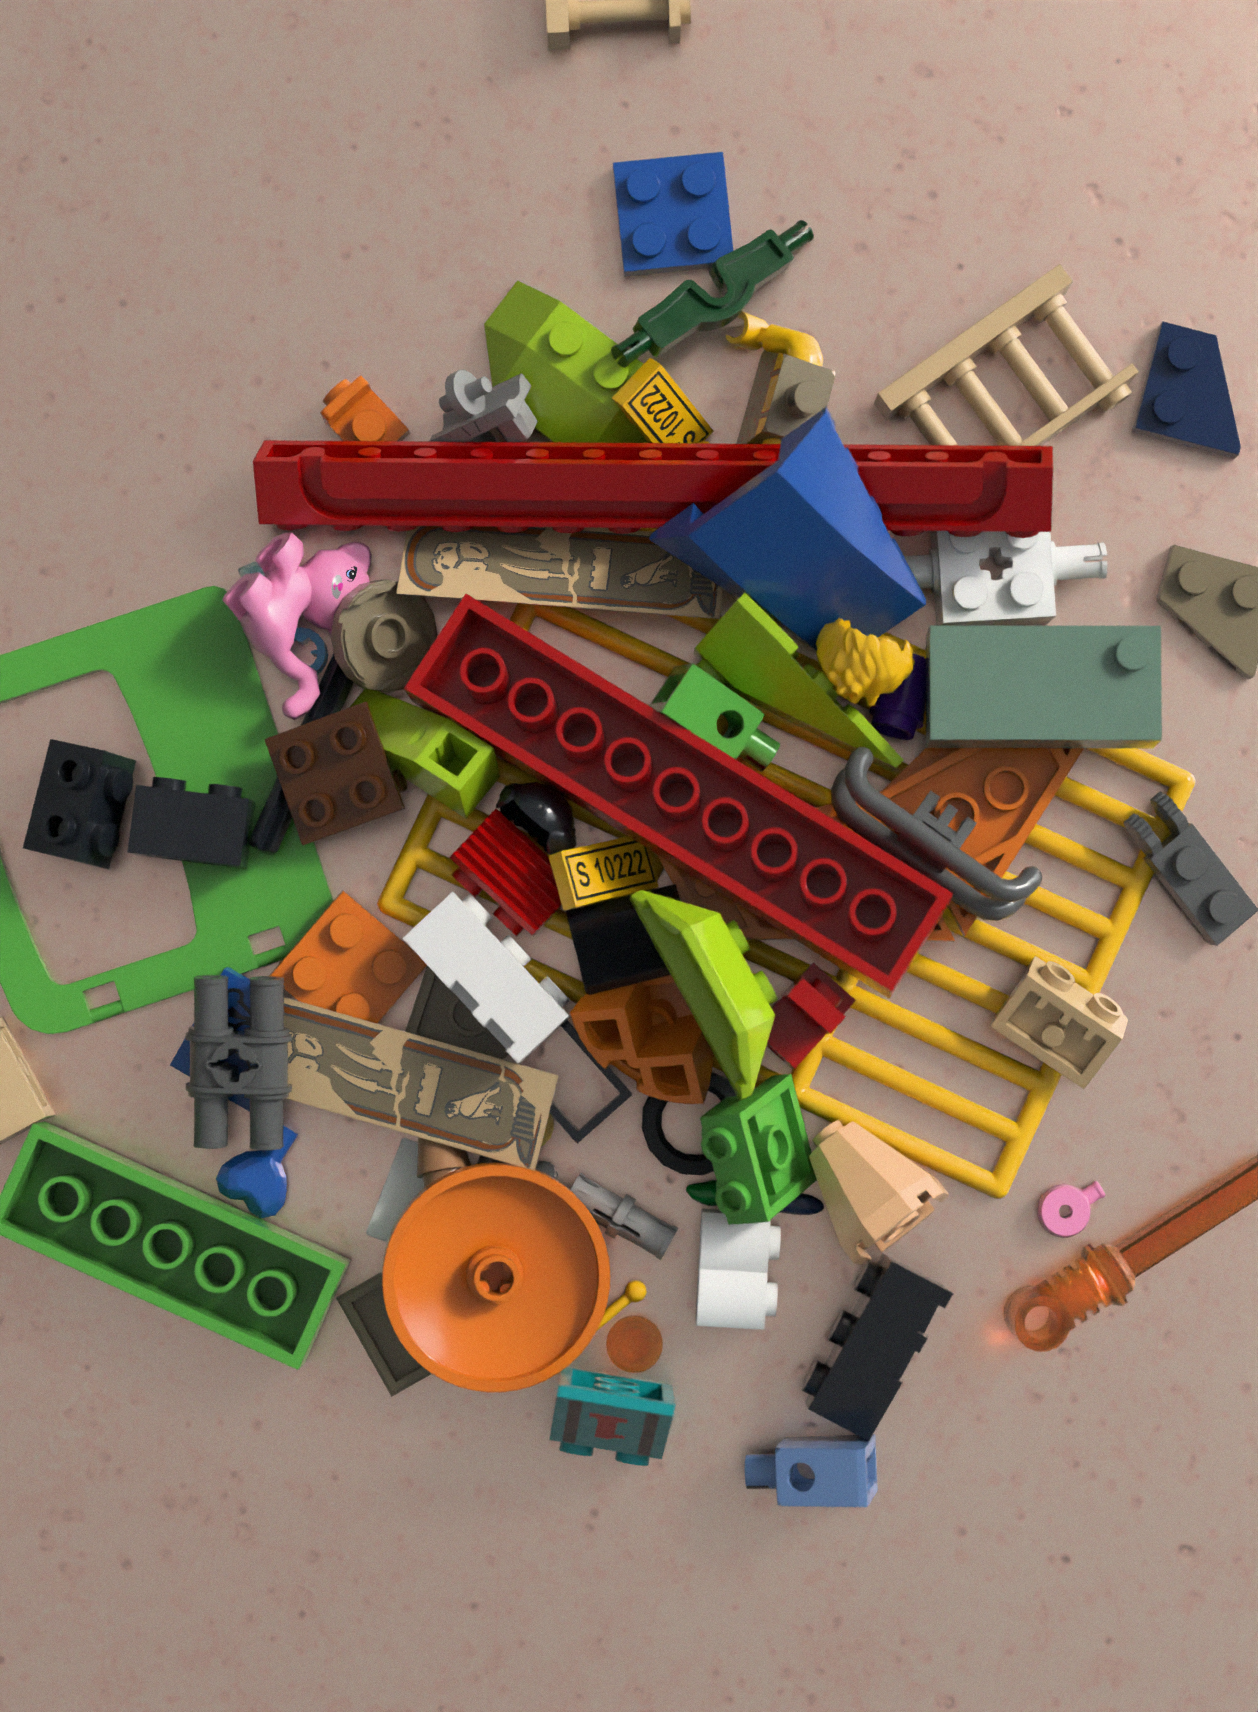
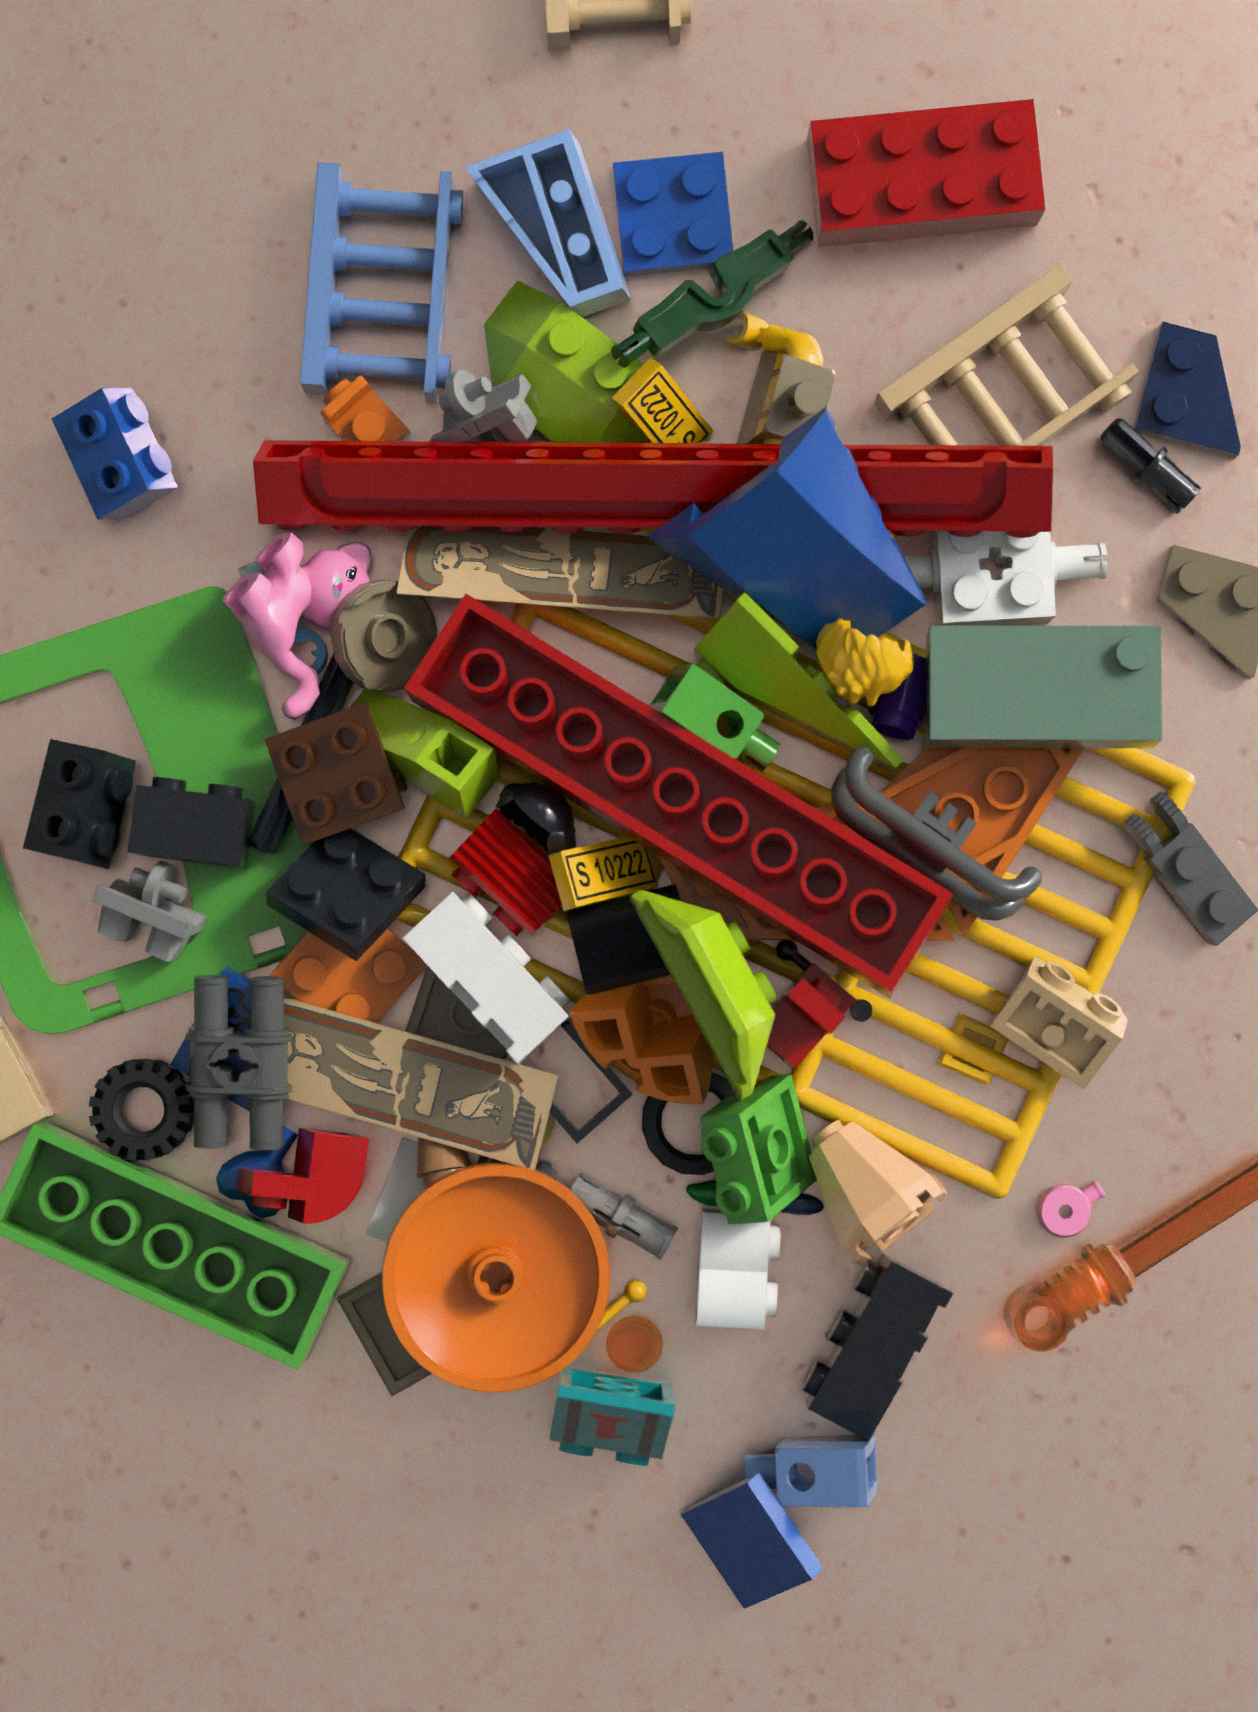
none -> blue brick [52,388,178,520]
none -> black tyre [89,1059,194,1161]
none -> light grey hips [92,861,208,962]
none -> red brick [236,1128,369,1224]
none -> black plate [266,828,426,962]
none -> medium blue fence [300,162,463,404]
none -> light blue wedge [464,129,631,317]
none -> blue tile [681,1473,823,1609]
none -> black hinge [776,940,873,1022]
none -> red brick [807,99,1046,247]
none -> yellow tile [936,1013,1009,1086]
none -> black axle [1100,418,1202,514]

